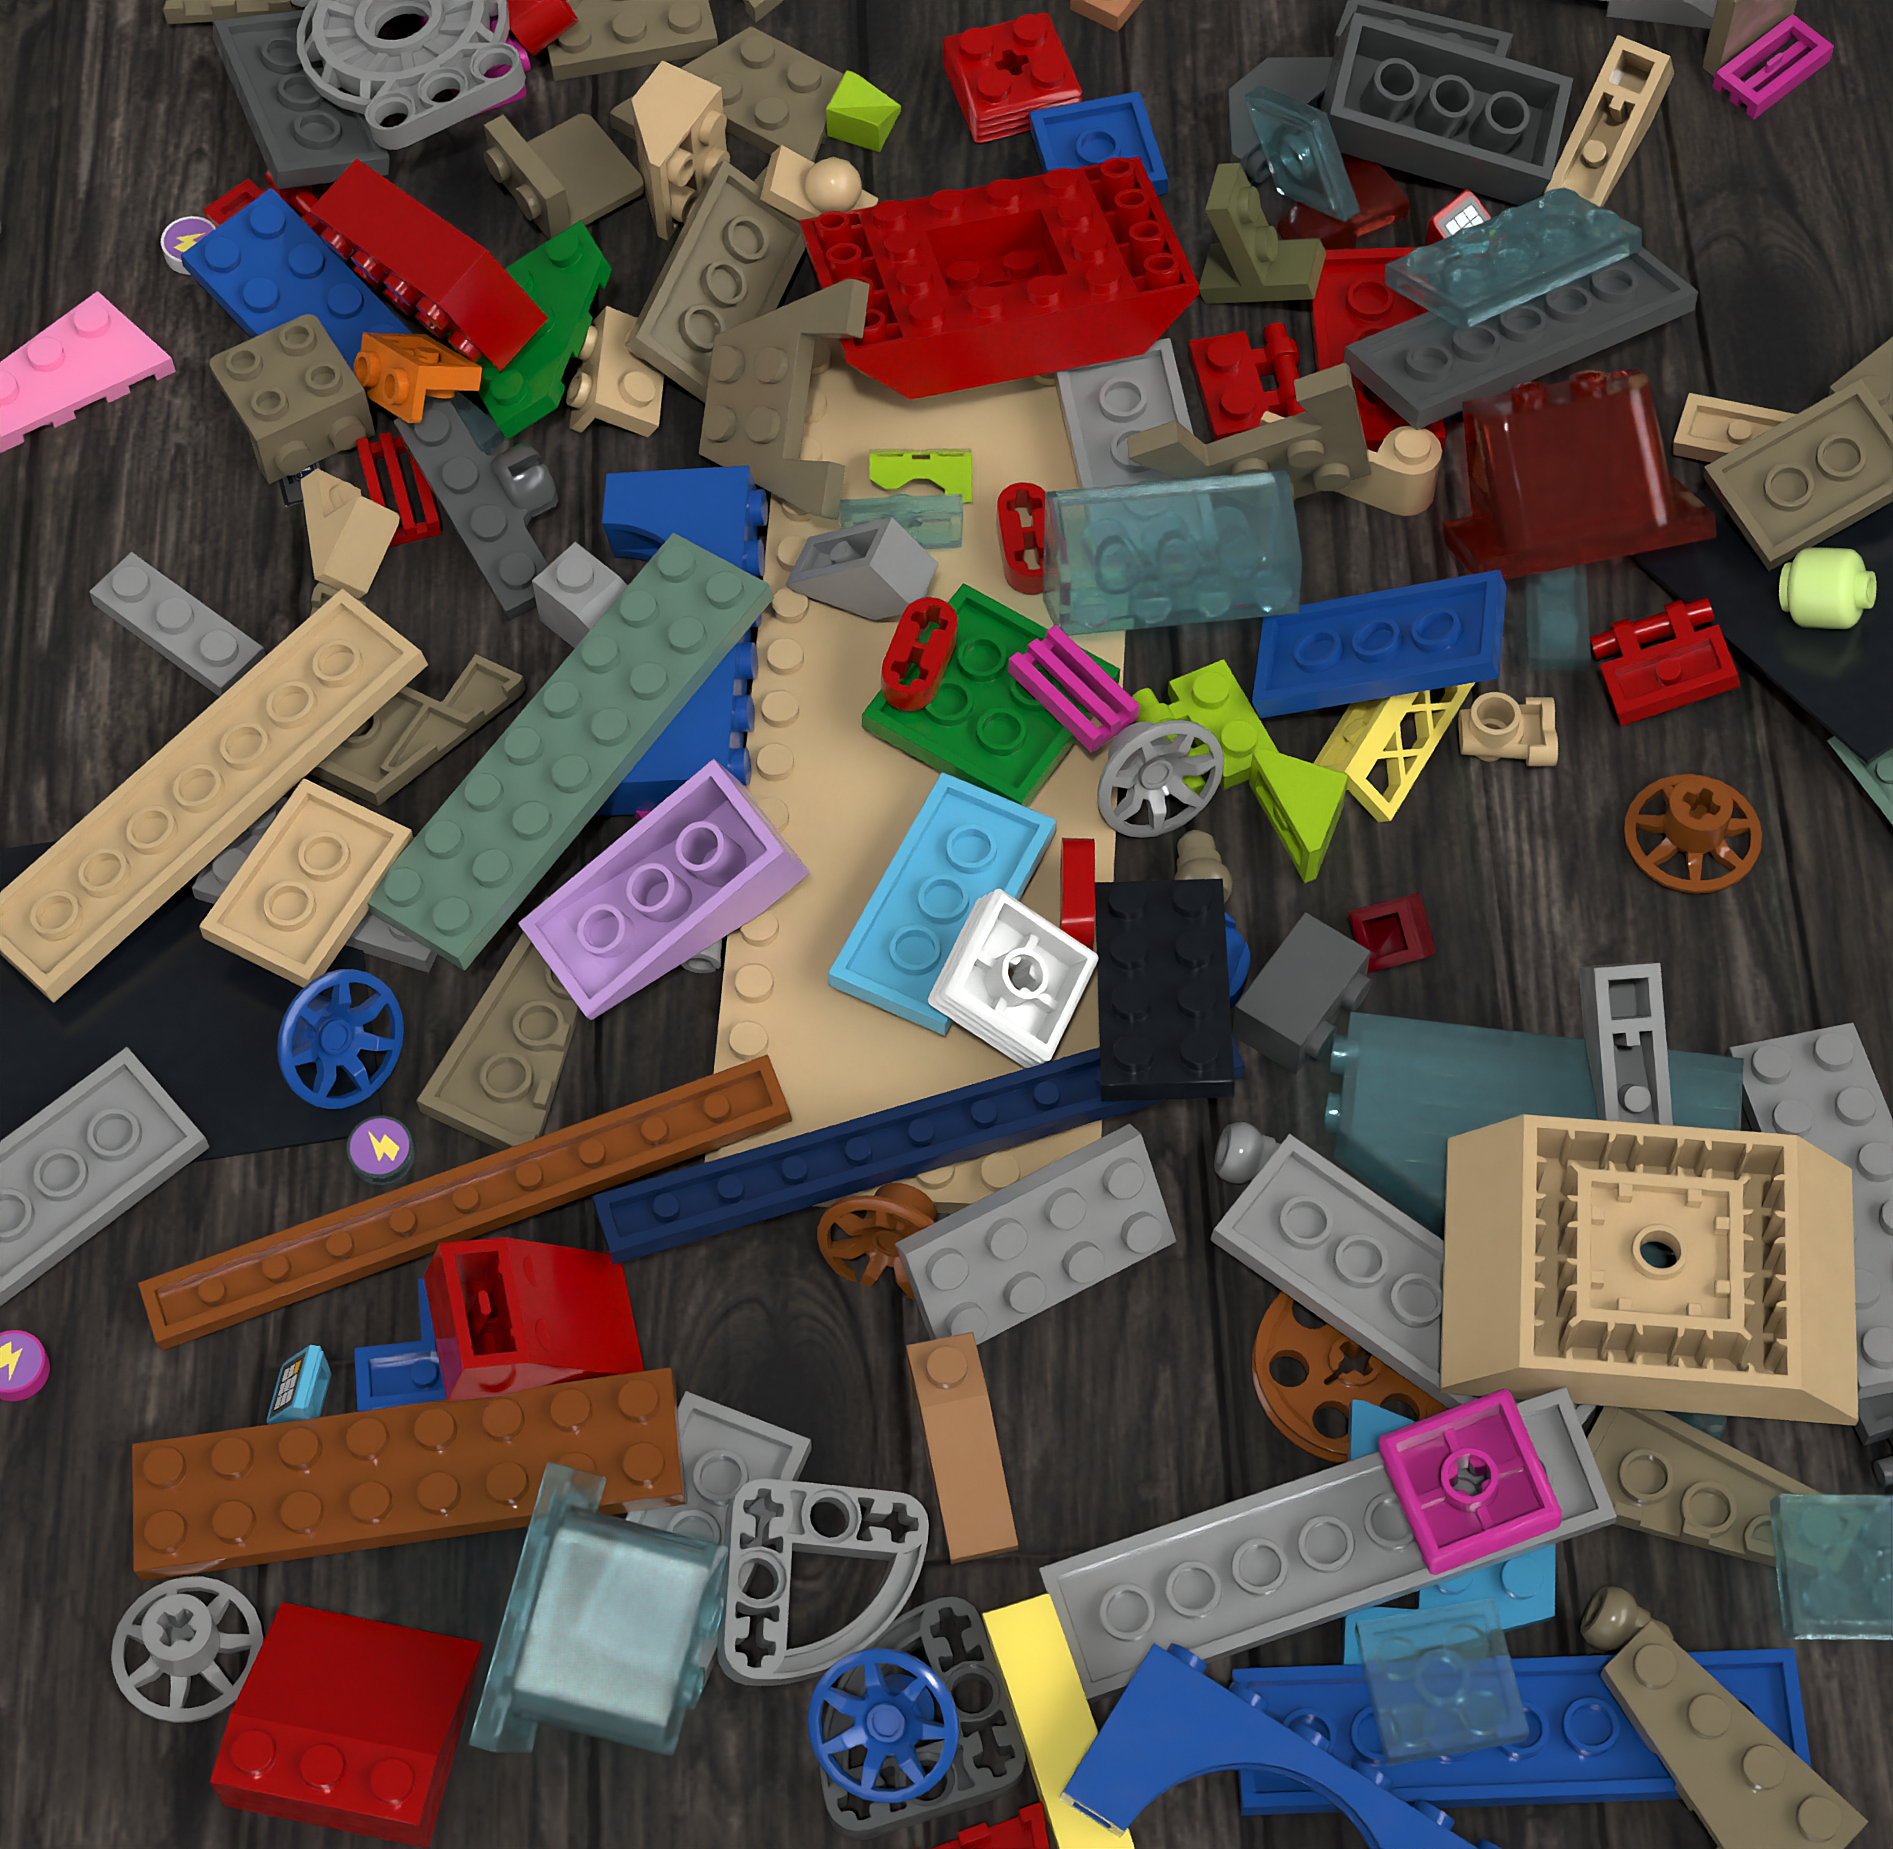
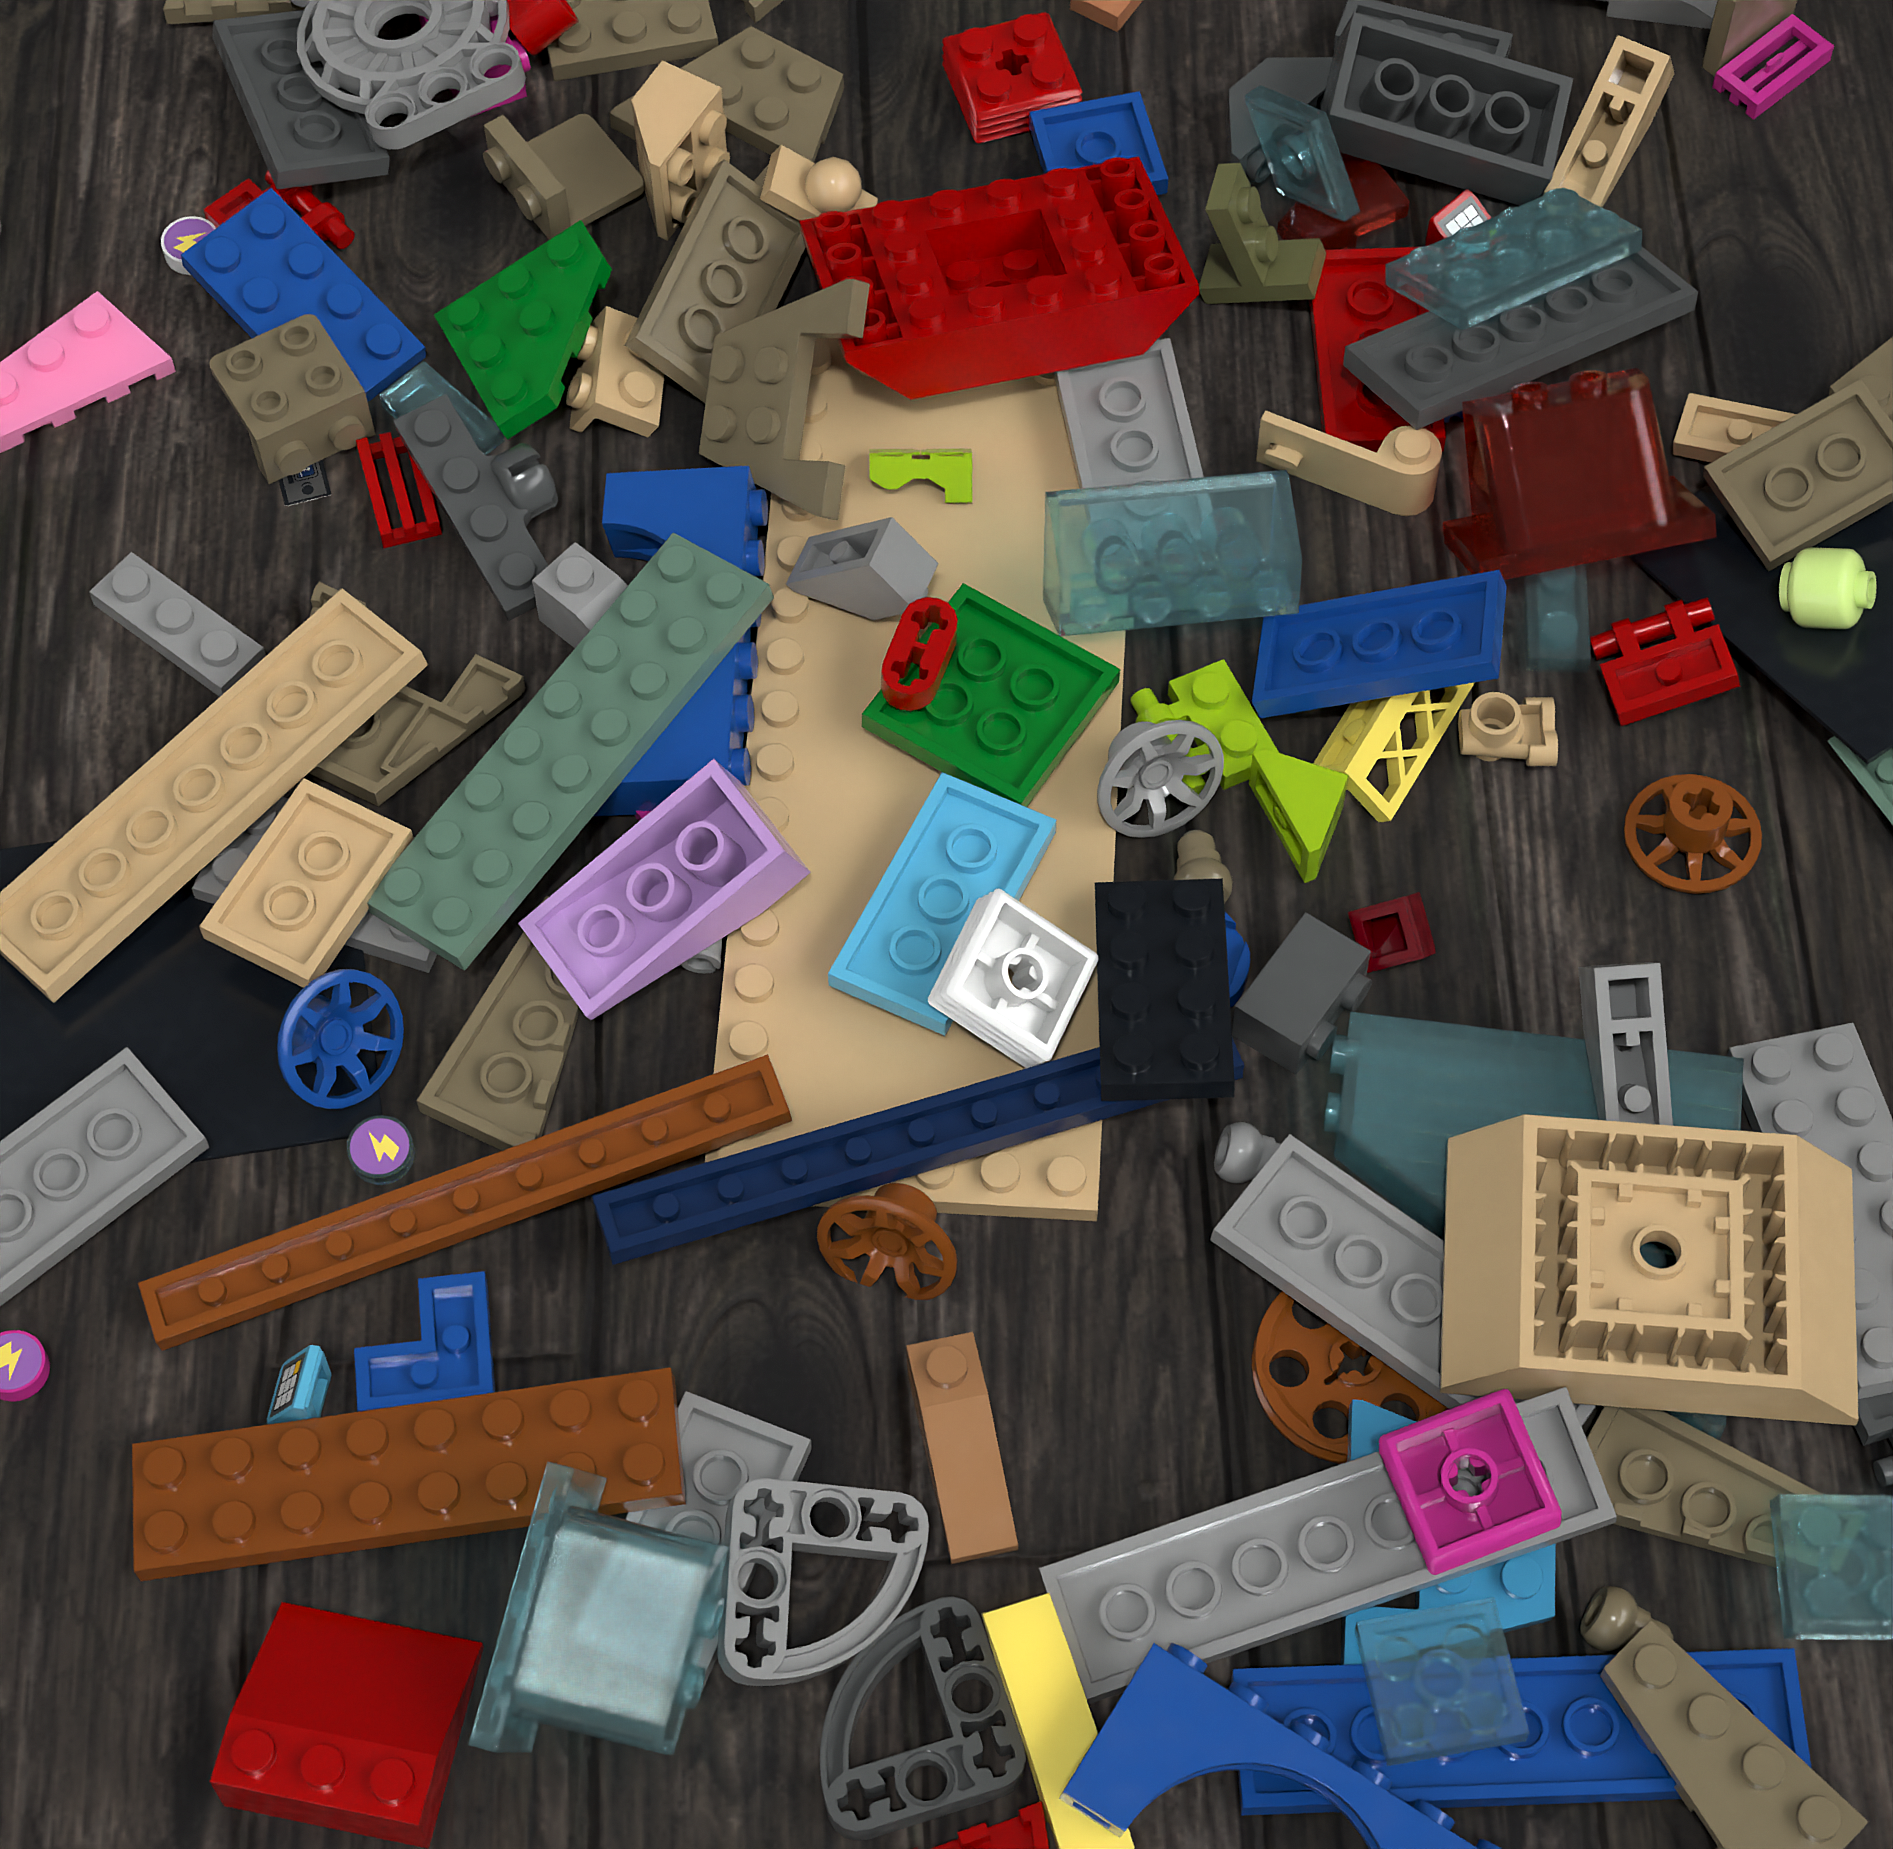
light grey wheel [111,1576,264,1723] -> none
tan slope [300,468,400,599] -> none
red brick [309,158,548,371] -> none
orange bracket [353,332,482,423] -> none
red slope [424,1237,644,1402] -> none
blue wheel [807,1648,960,1803] -> none
lime slope [826,70,901,153] -> none
clear light blue plate [839,494,963,549] -> none
light grey plate [895,1124,1177,1345] -> none
red beam [996,482,1060,594] -> none
dark pink tile [1008,625,1140,753] -> none
red beam [1060,837,1095,951] -> none
dark tan wing [1127,363,1371,510] -> none
red plate [1187,322,1306,442] -> none

